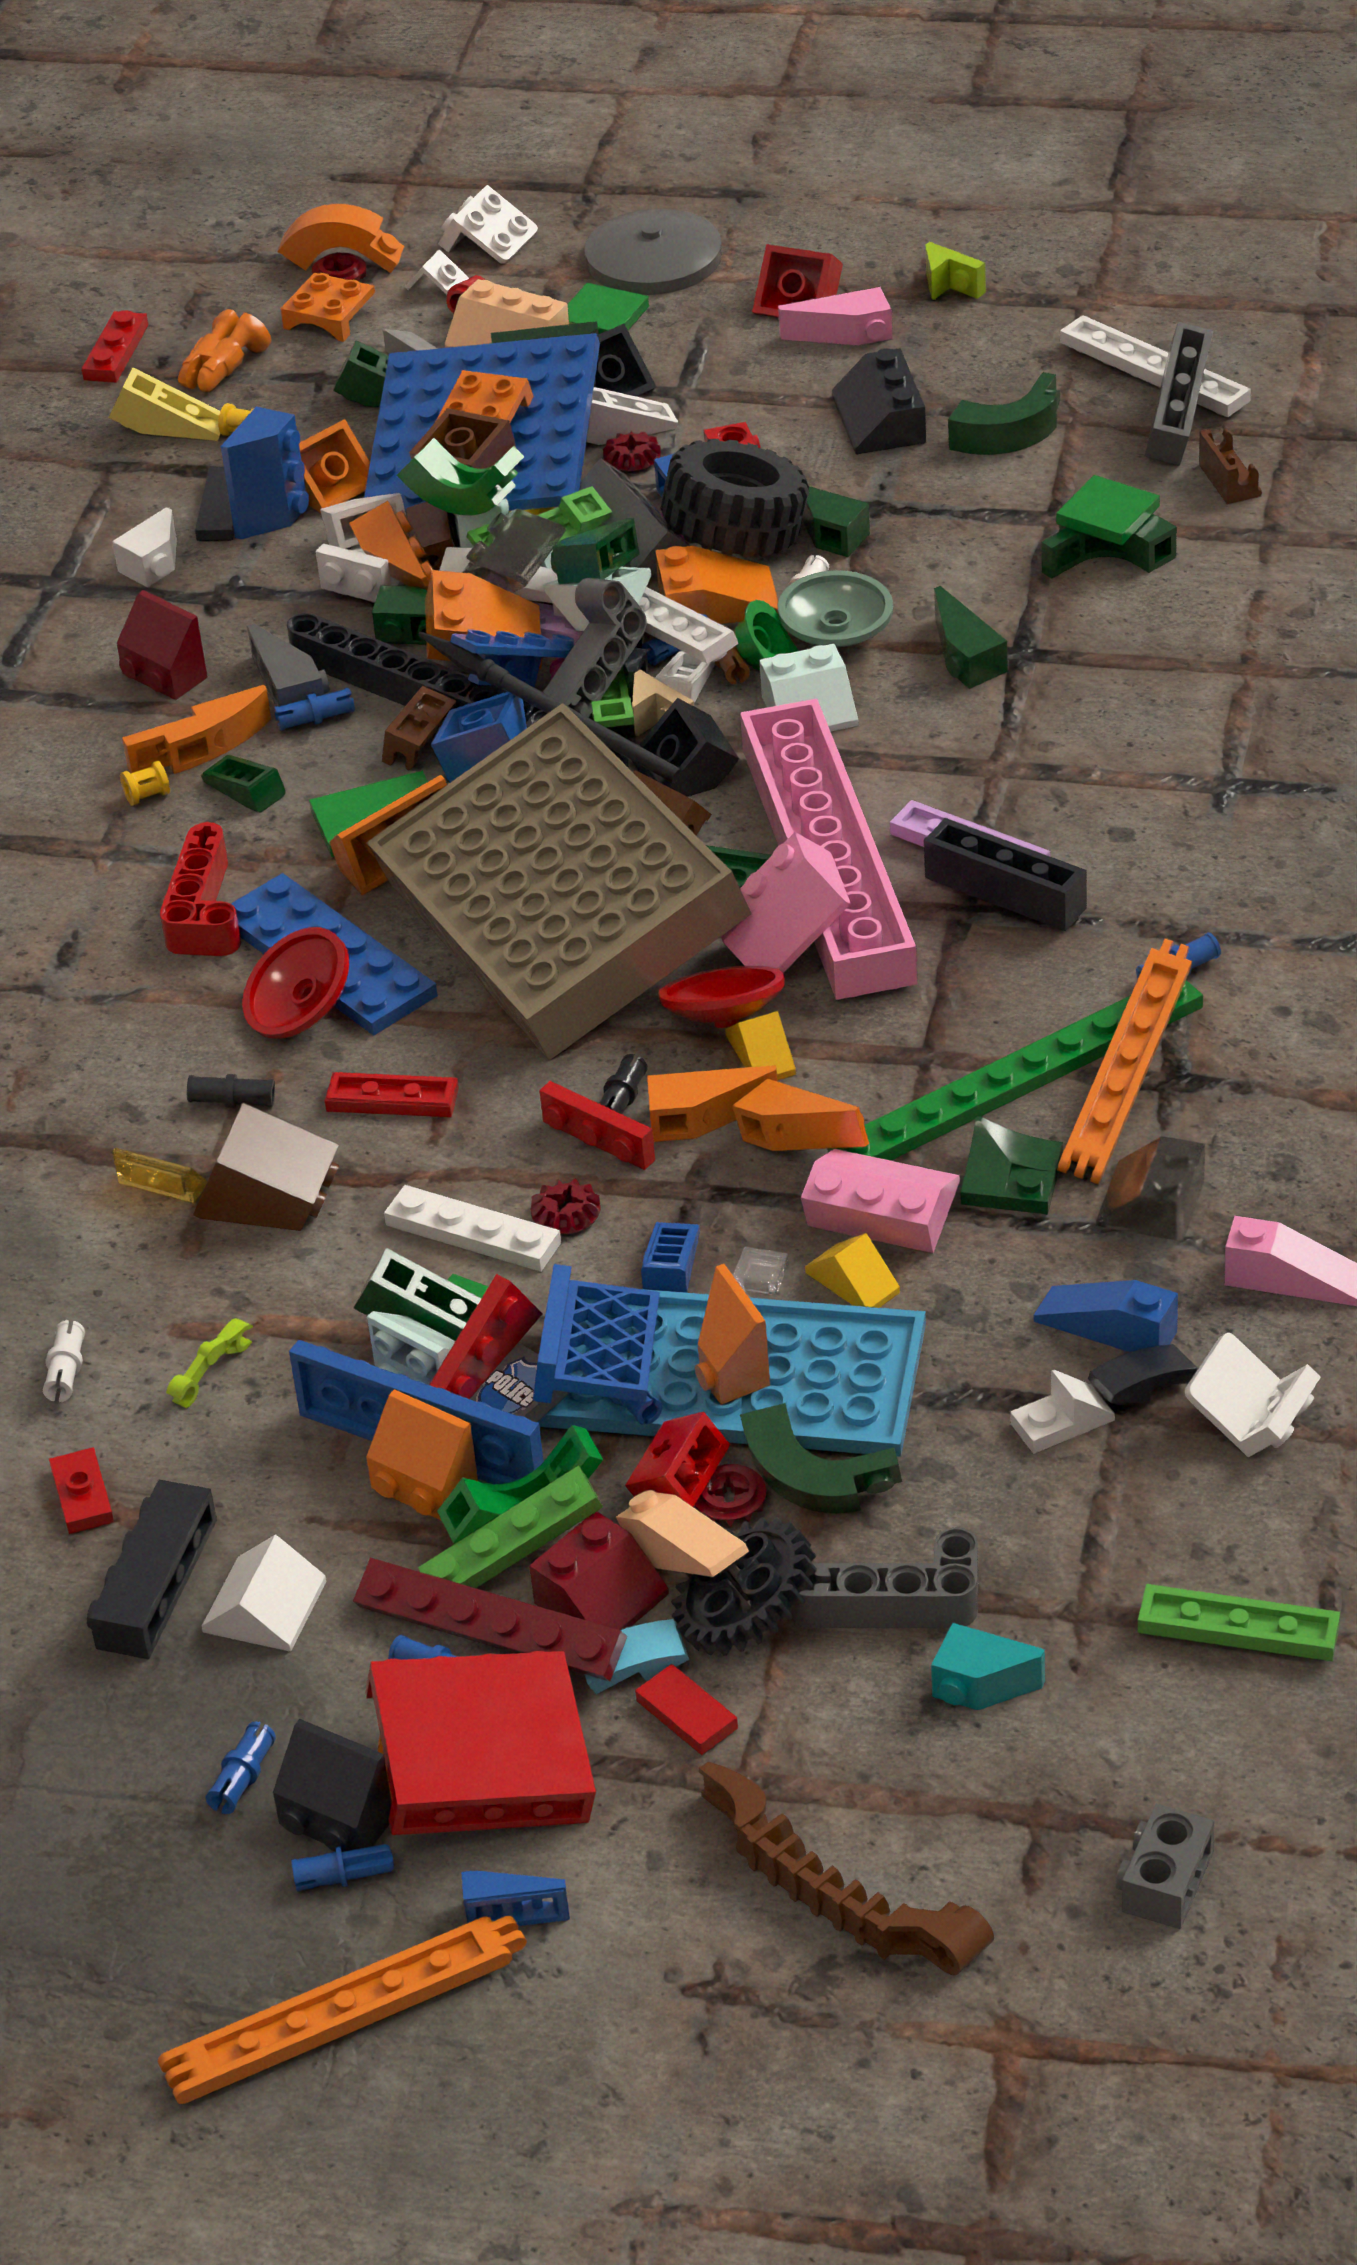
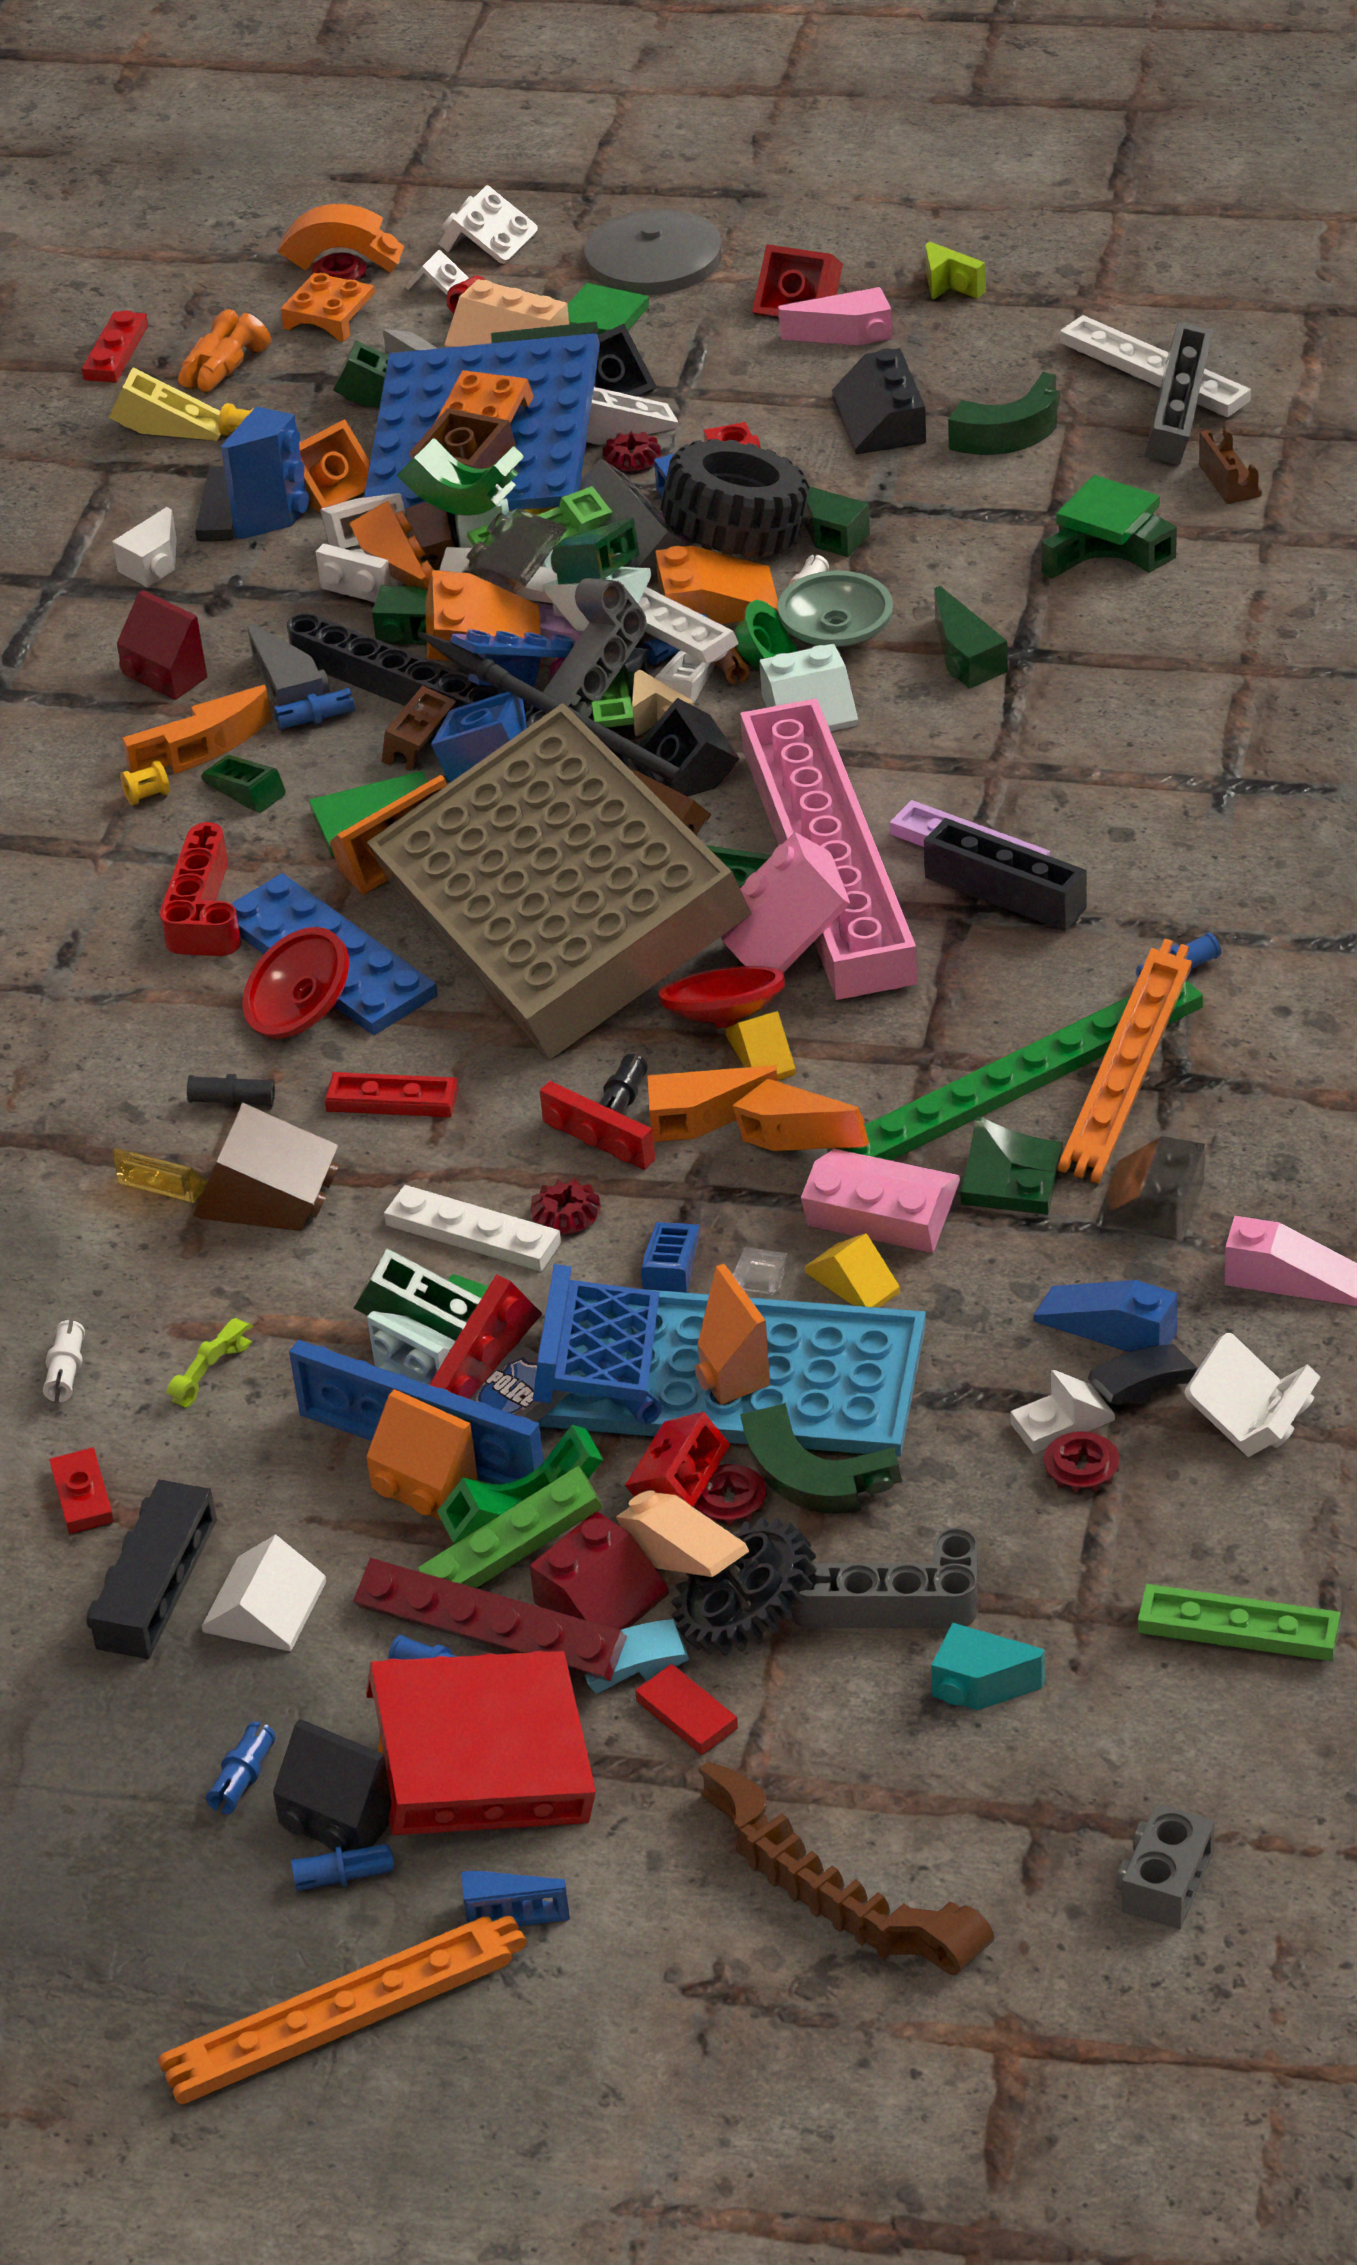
none -> dark red gear [1044,1431,1119,1494]

